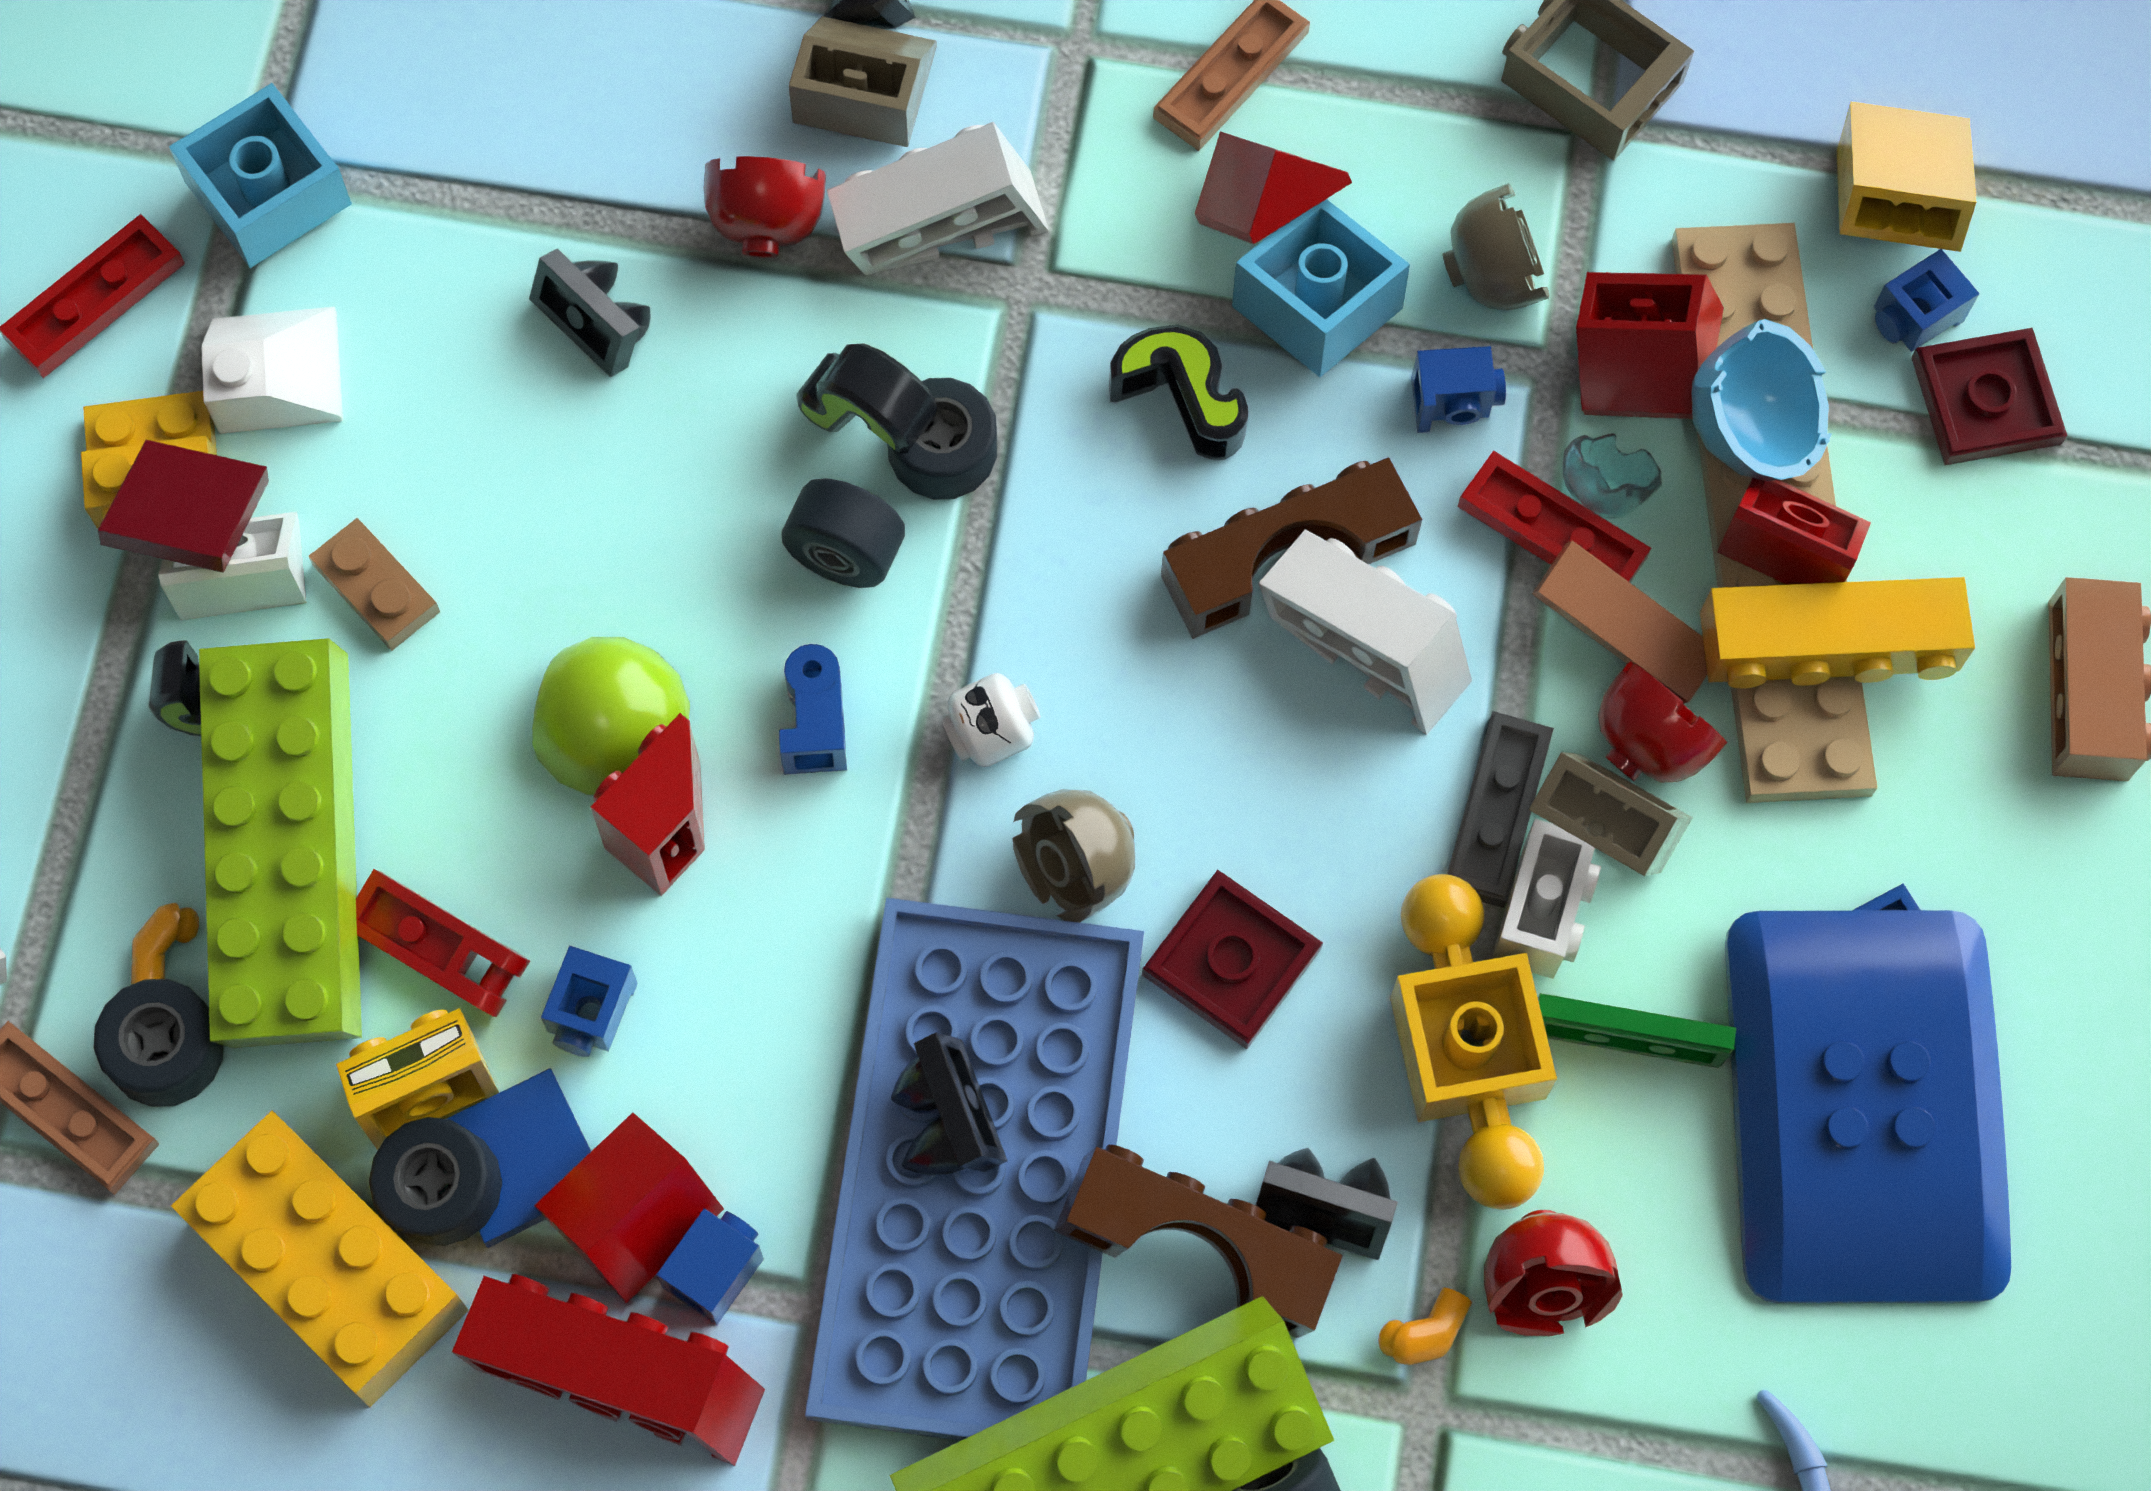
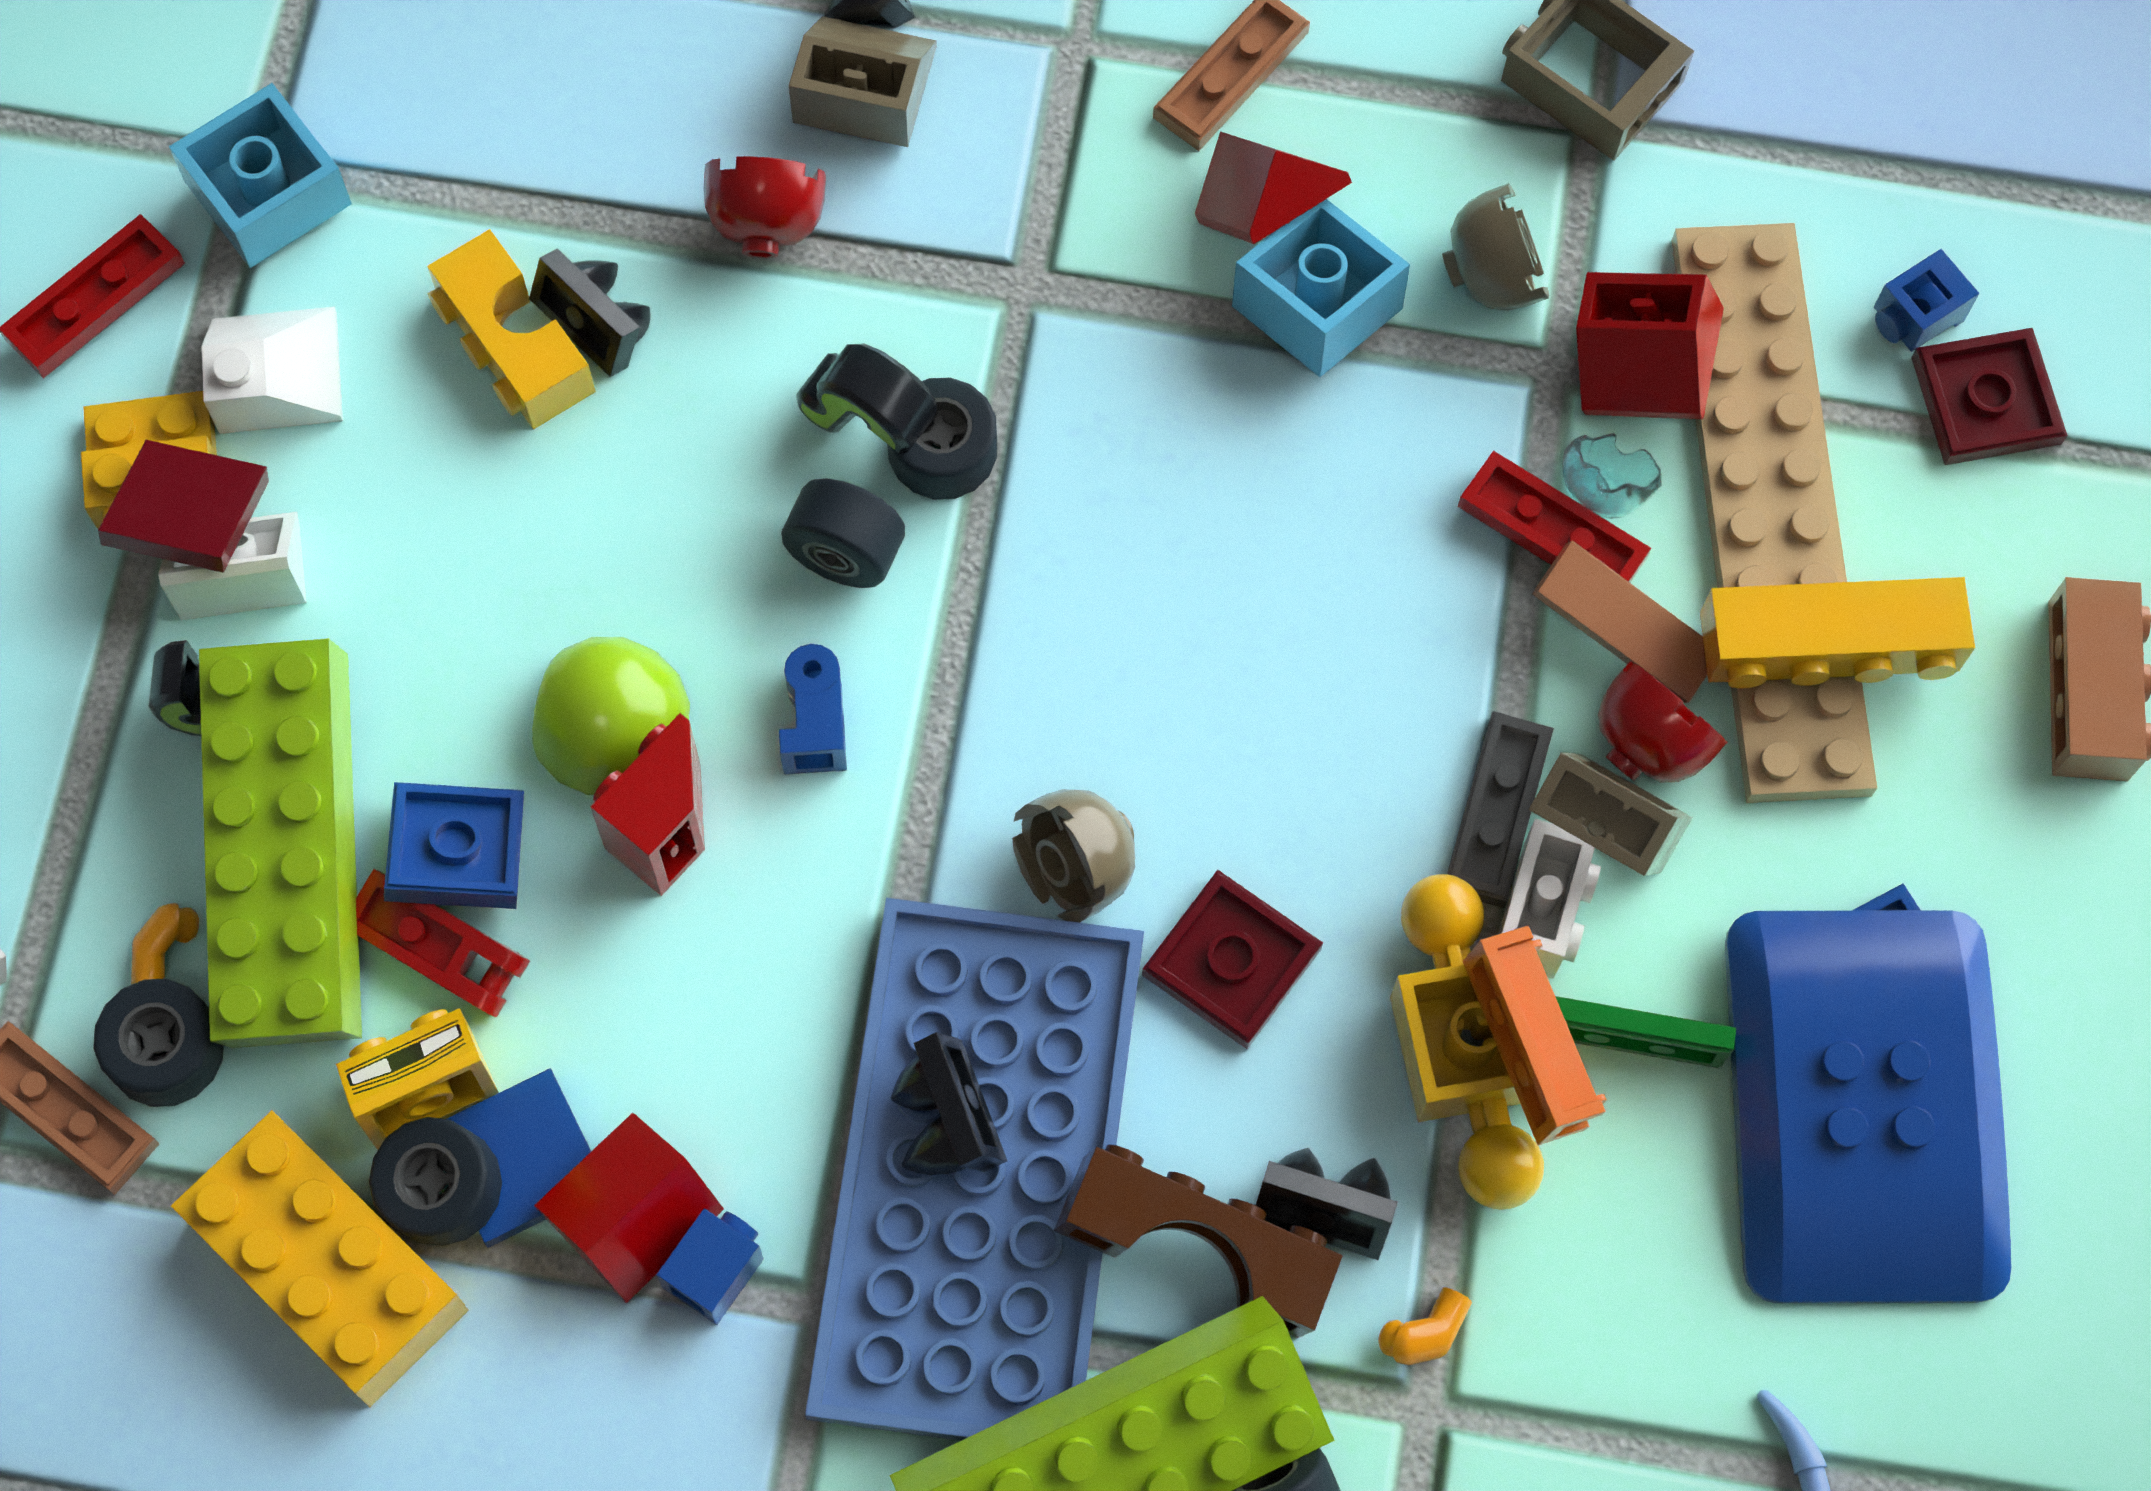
medium nougat plate [308,517,440,651] -> none
red wedge [452,1274,765,1466] -> none
blue brick [541,945,638,1057] -> none
white wedge [827,122,1049,275] -> none
white head [941,673,1041,767] -> none
black animal [1109,324,1248,460] -> none
reddish brown arch [1161,457,1423,639] -> none
white wedge [1259,529,1472,735] -> none
blue brick [1411,346,1506,433] -> none
red cylinder [1484,1210,1623,1336] -> none
medium azure cylinder [1691,319,1832,481] -> none
red slope [1717,478,1871,585] -> none
yellow brick [1837,101,1977,252] -> none
none -> blue tile [384,782,524,909]
none -> yellow arch [427,229,596,430]
none -> orange container [1463,925,1607,1145]

